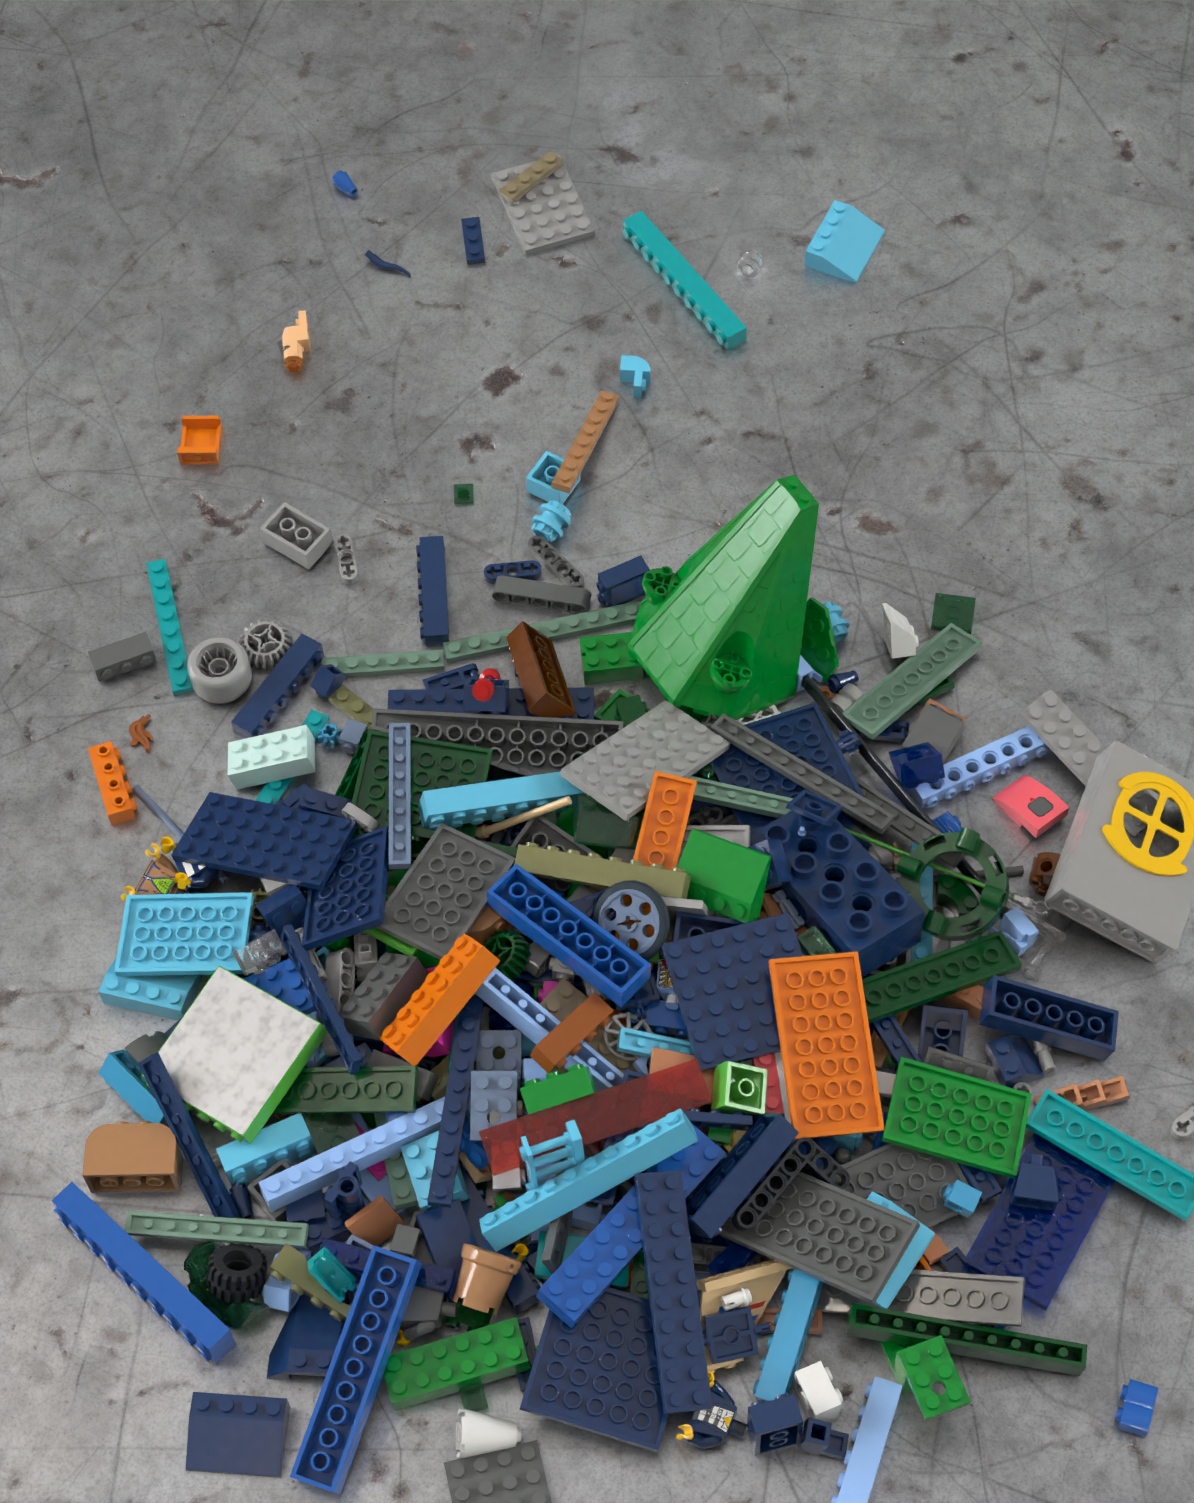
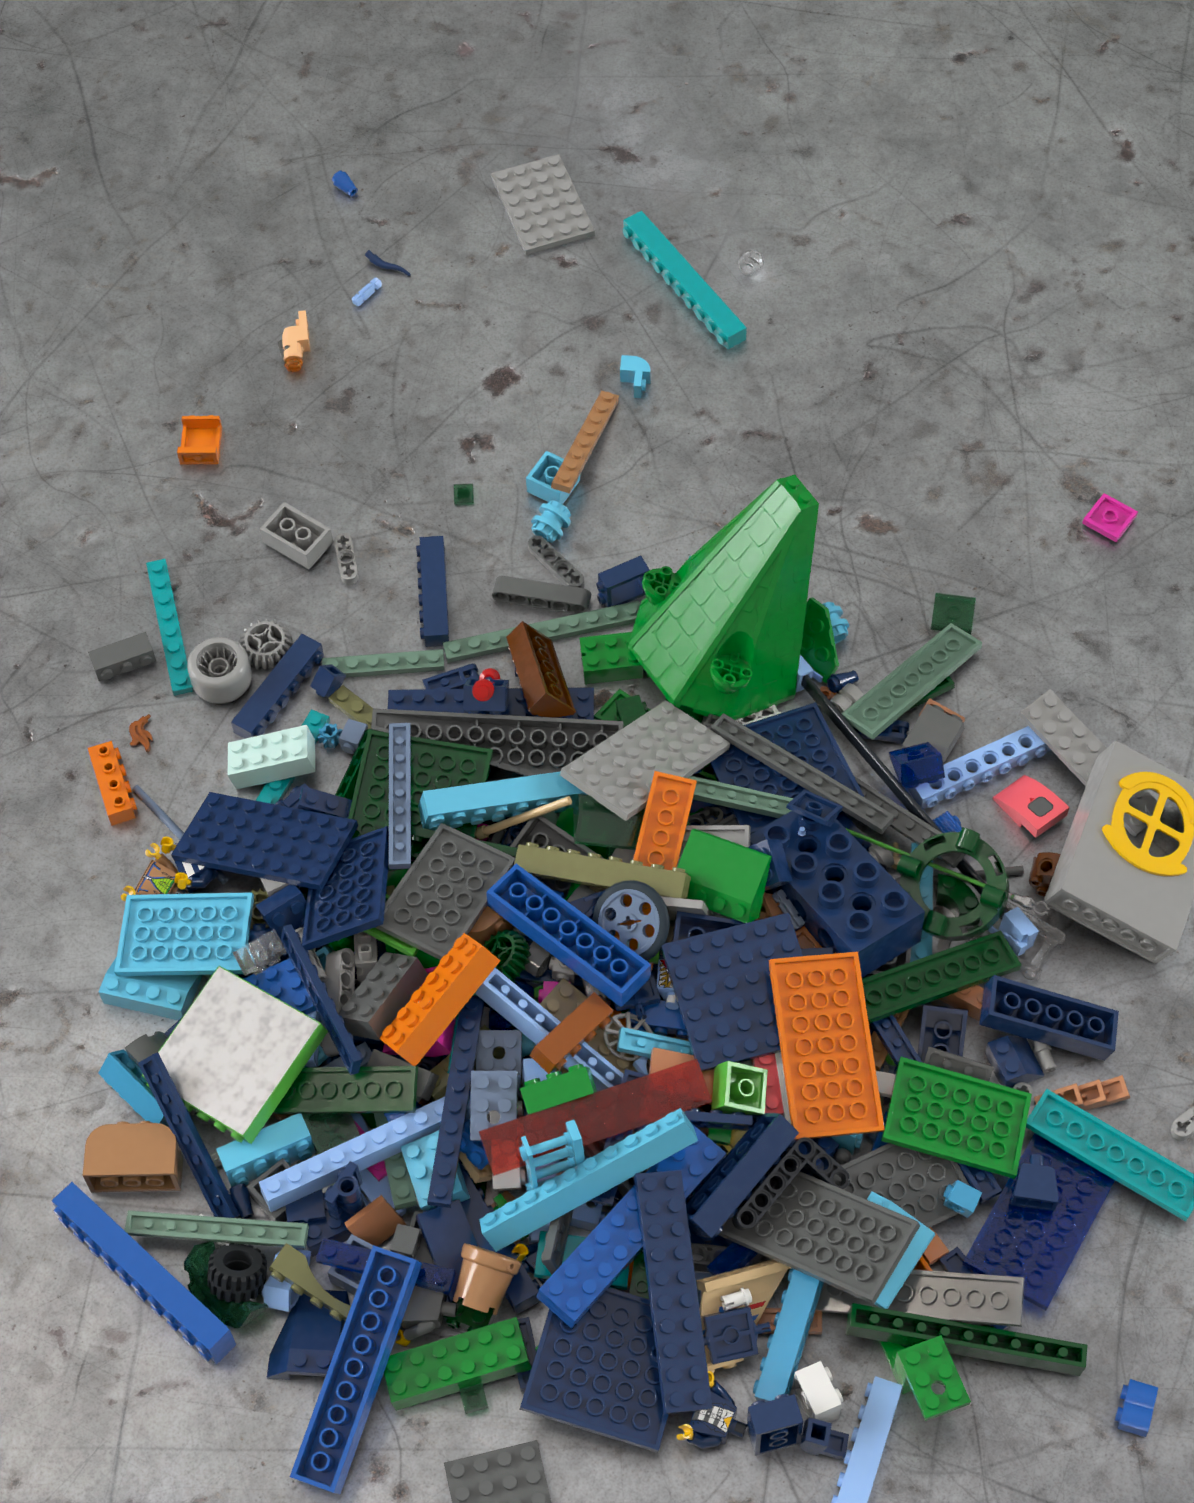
dark blue slope [185,1392,291,1478] -> none
teal hinge [307,1246,356,1303] -> none
light grey beam [341,802,380,833] -> none
white cone [455,1409,521,1458] -> none
dark blue plate [461,217,485,265] -> none
dark blue beam [484,560,542,584] -> none
dark tan plate [499,151,564,204] -> none
clear green pin [695,762,715,780] -> none
clear green plate [797,926,836,956] -> none
medium azure slope [805,200,885,283] -> none
dark blue gear [836,729,862,756] -> none
white slope [882,603,919,659] -> none
none -> light blue axle [352,277,382,306]
none -> dark pink plate [1082,493,1138,542]

